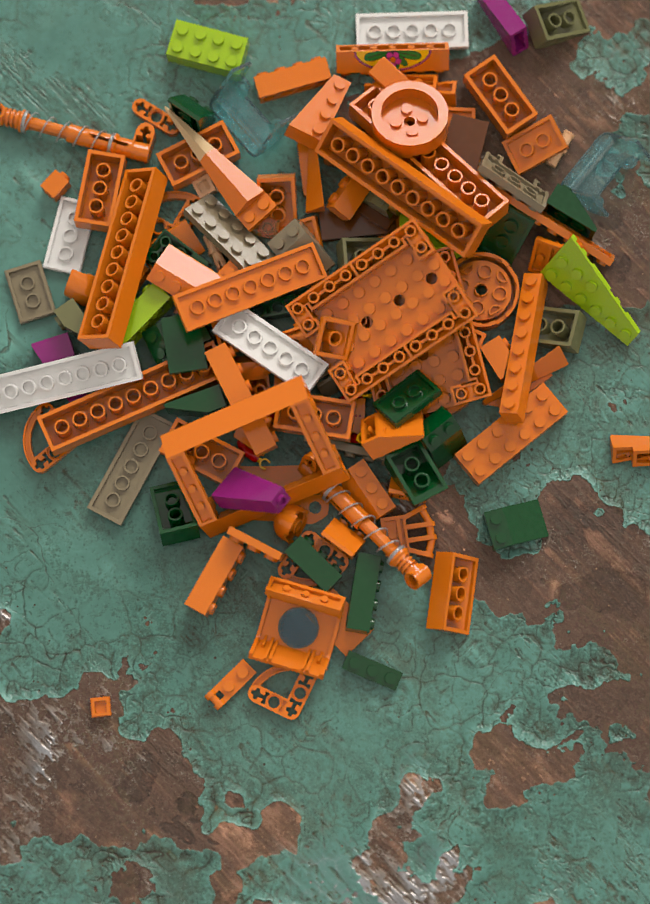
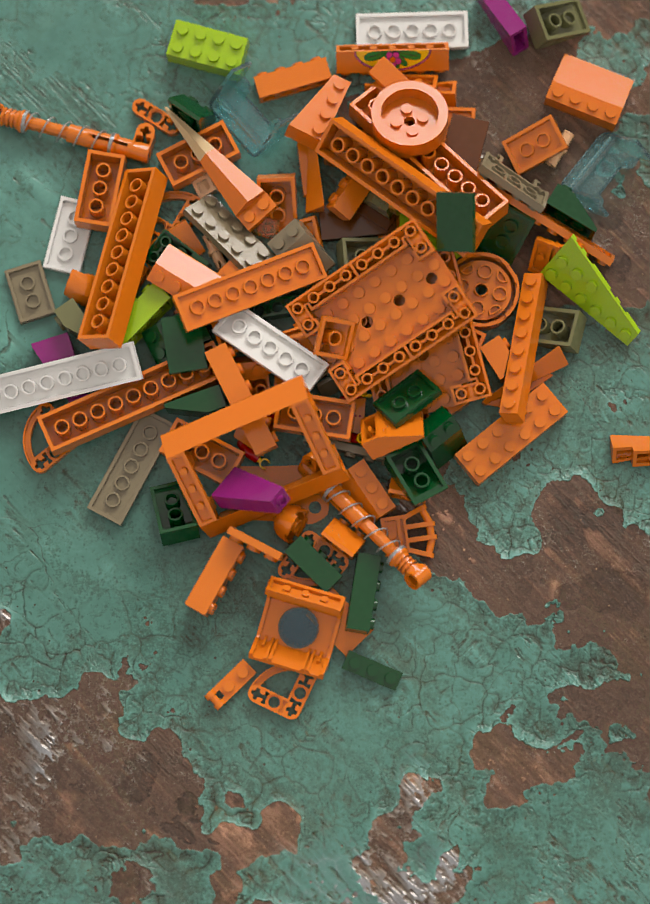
orange brick [40,169,72,203] -> none
orange tile [90,696,112,718] -> none
orange slope [426,551,479,635] -> none
orange brick [463,54,538,140] -> none
dark green slope [483,499,549,552] -> none
none -> dark green tile [436,191,476,253]
none -> orange slope [544,53,634,132]

